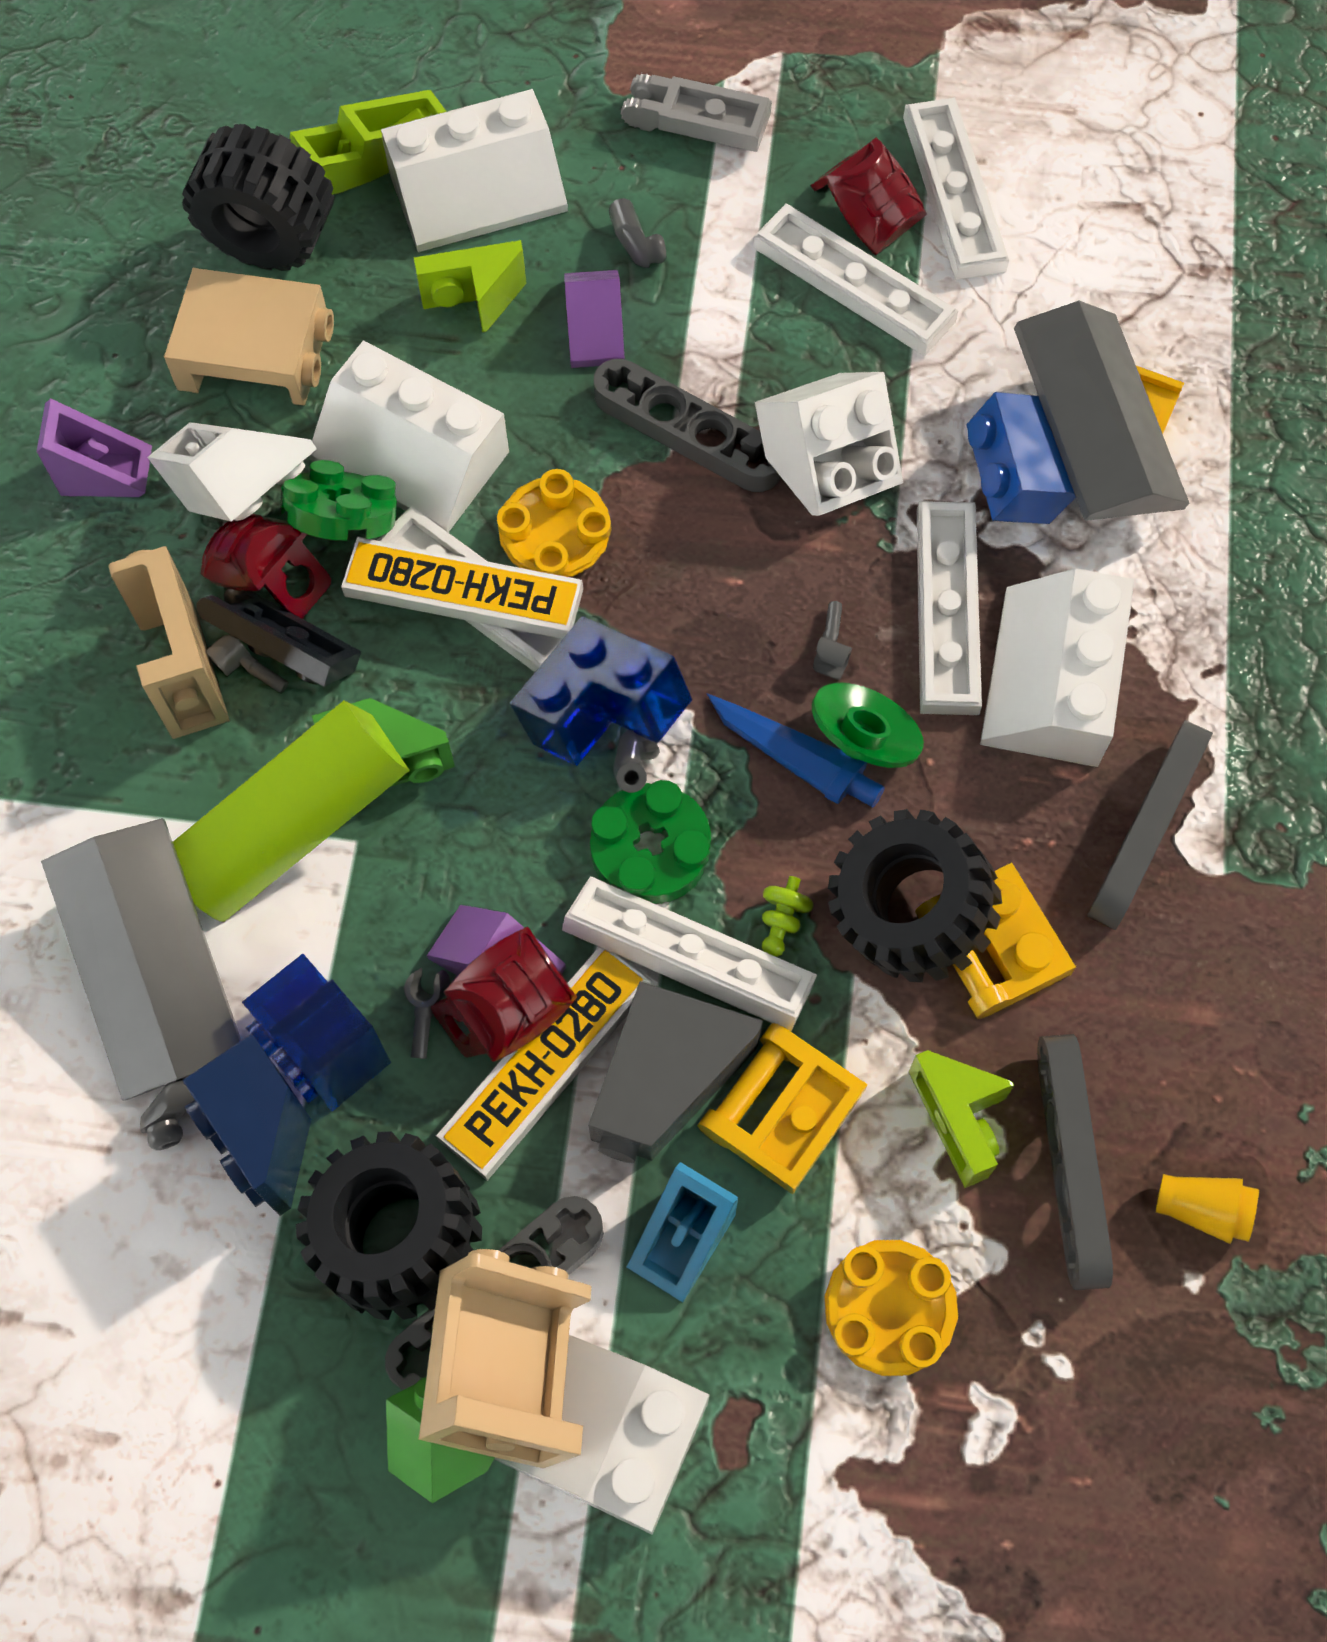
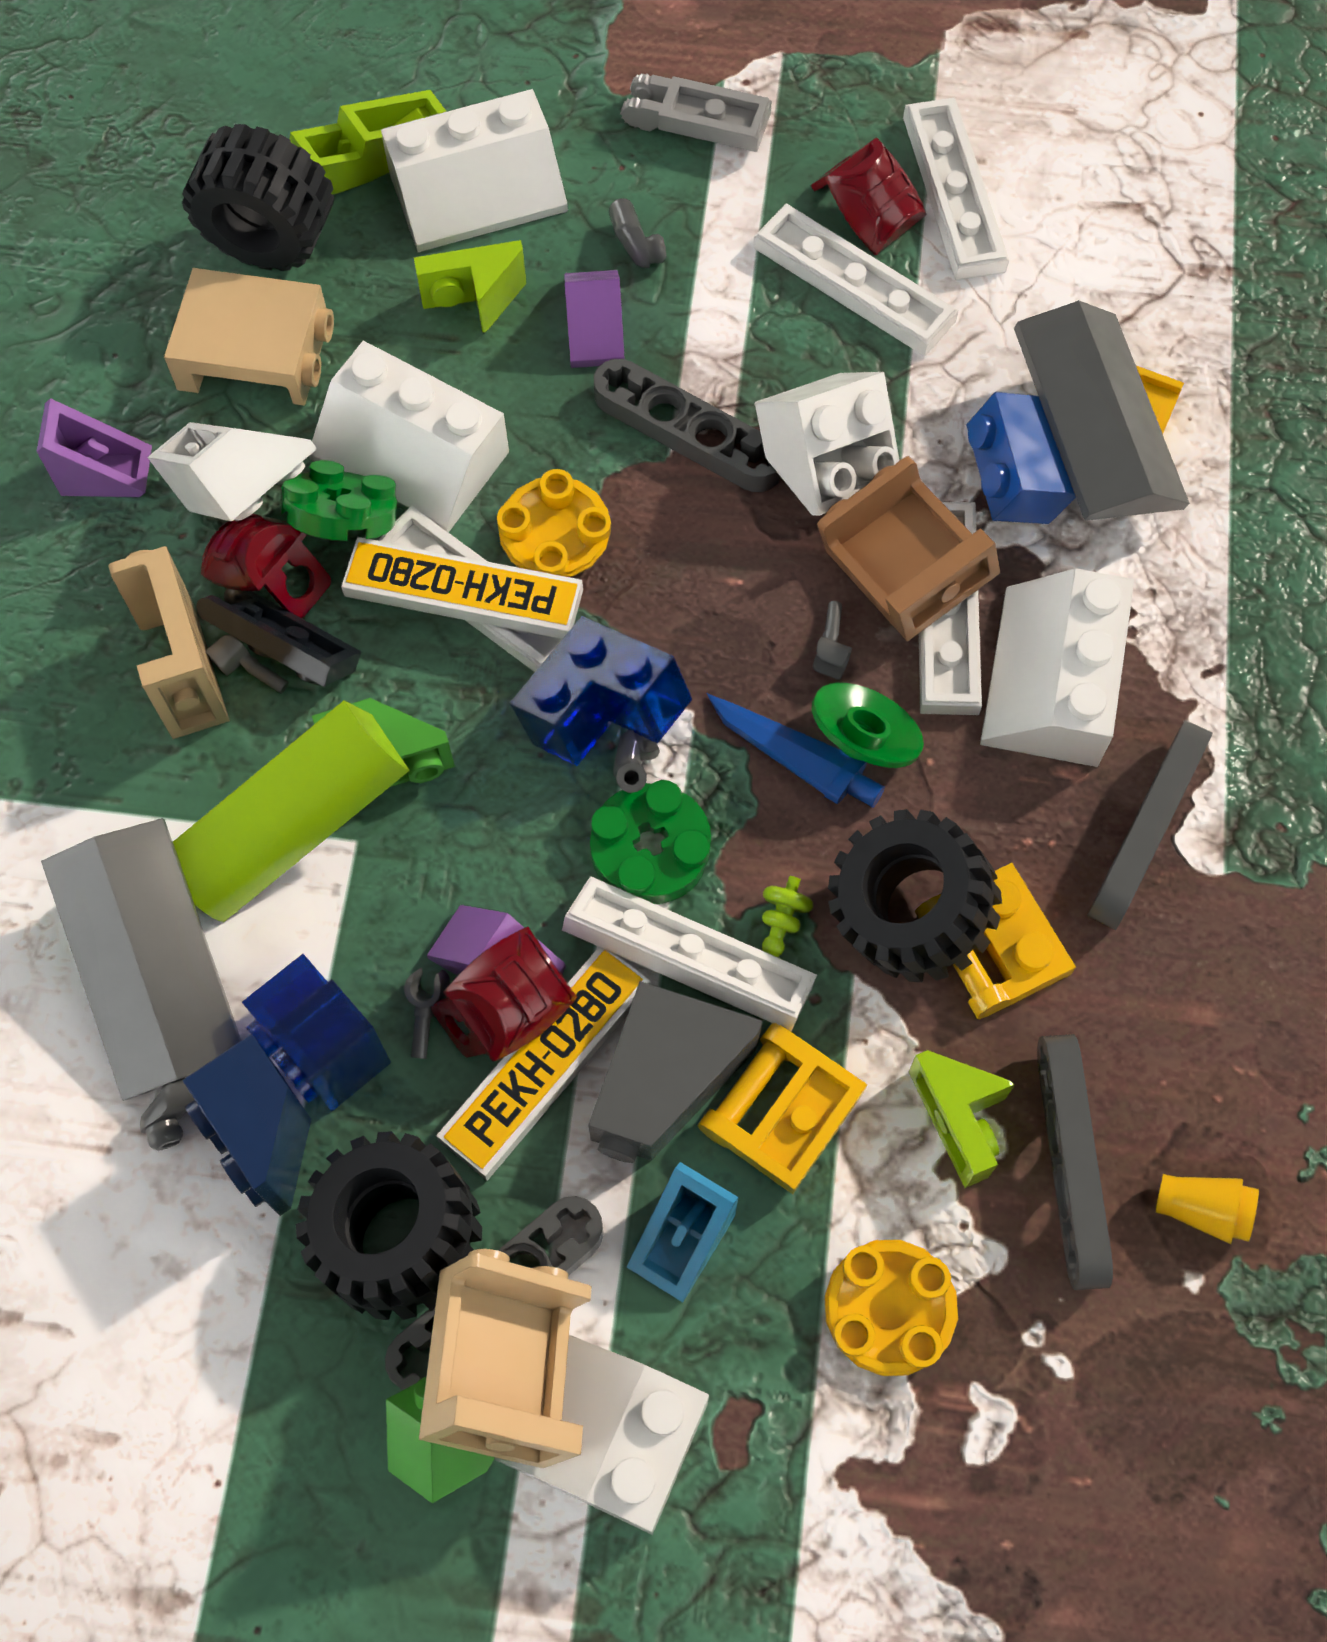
none -> medium nougat panel [817,456,1000,642]

